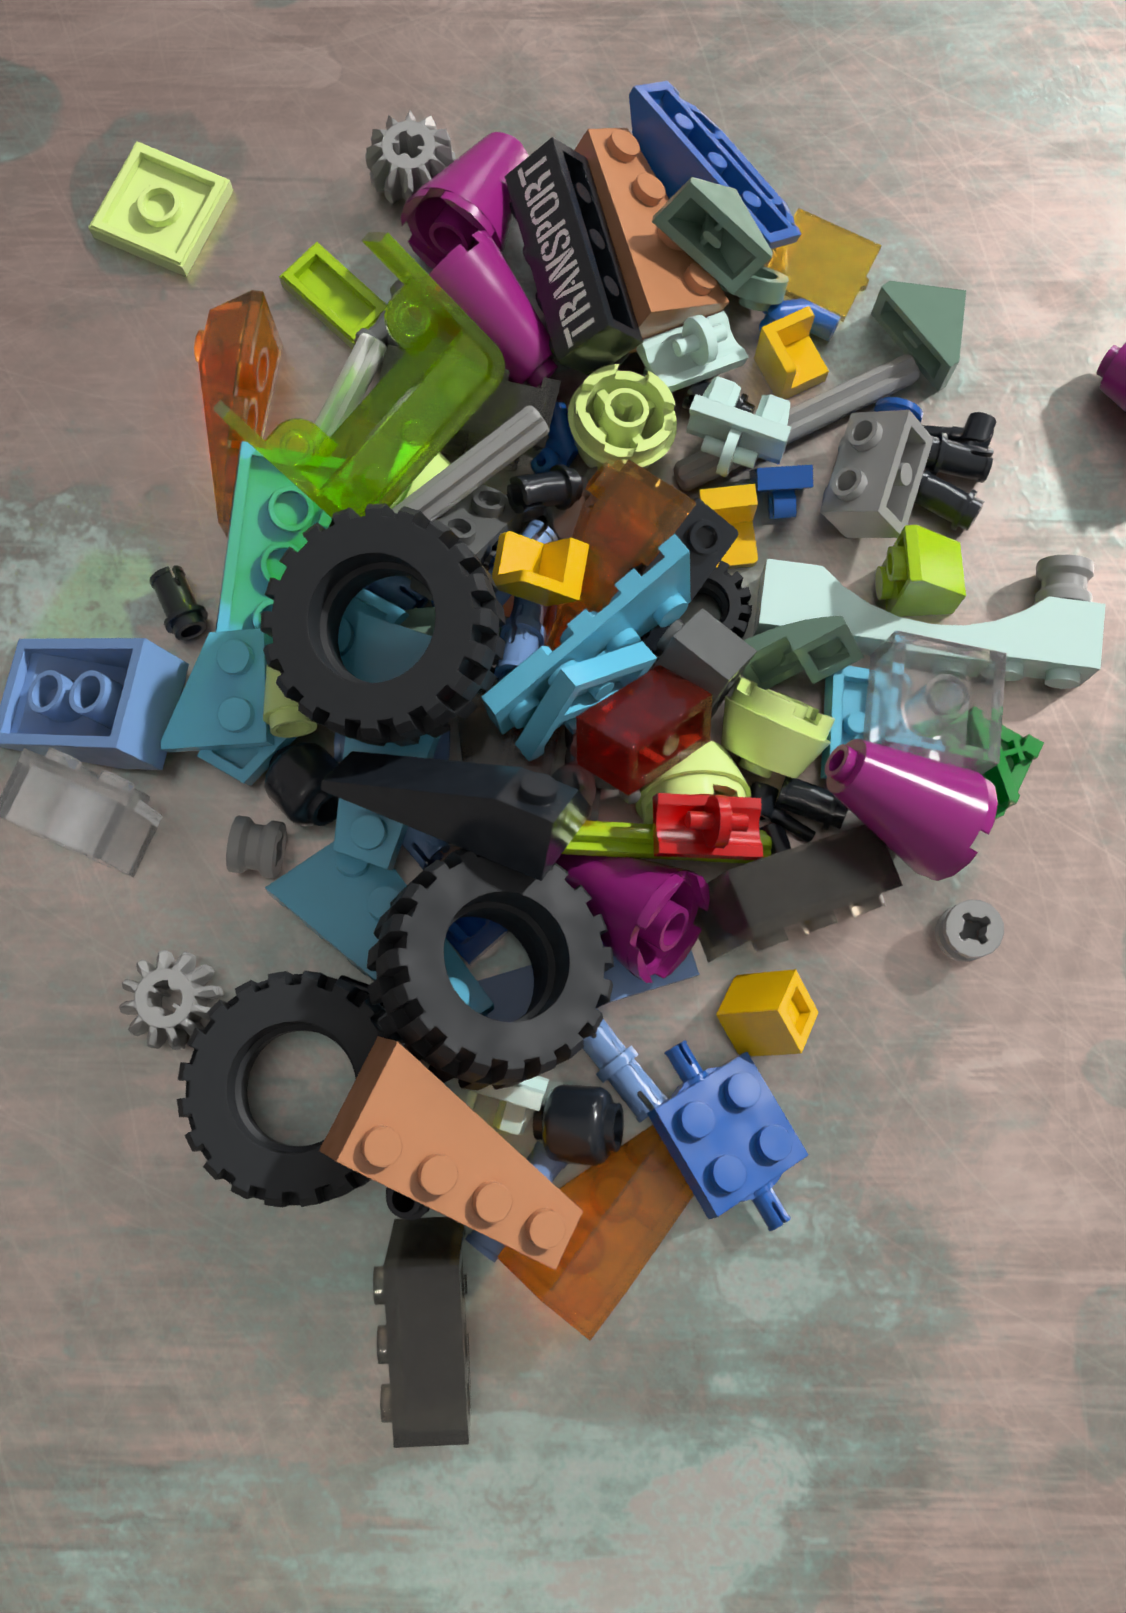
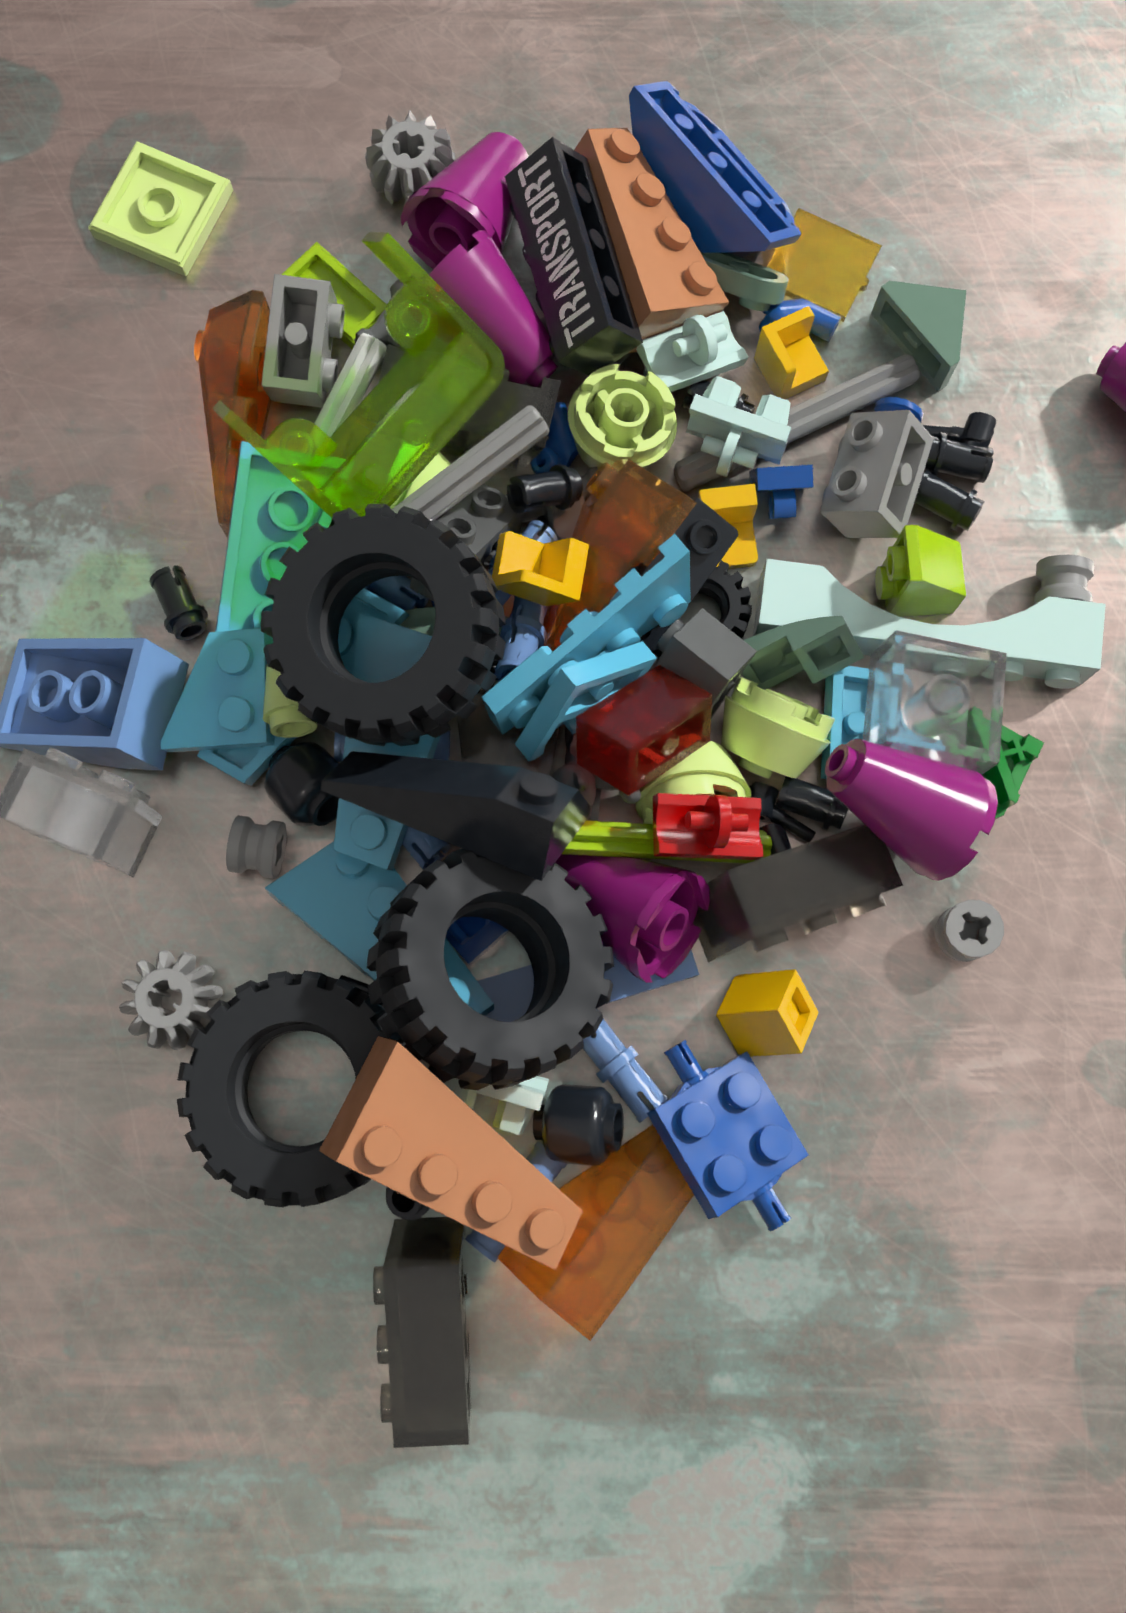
sand green slope [652,177,773,295] -> none
none -> light grey brick [261,274,345,408]

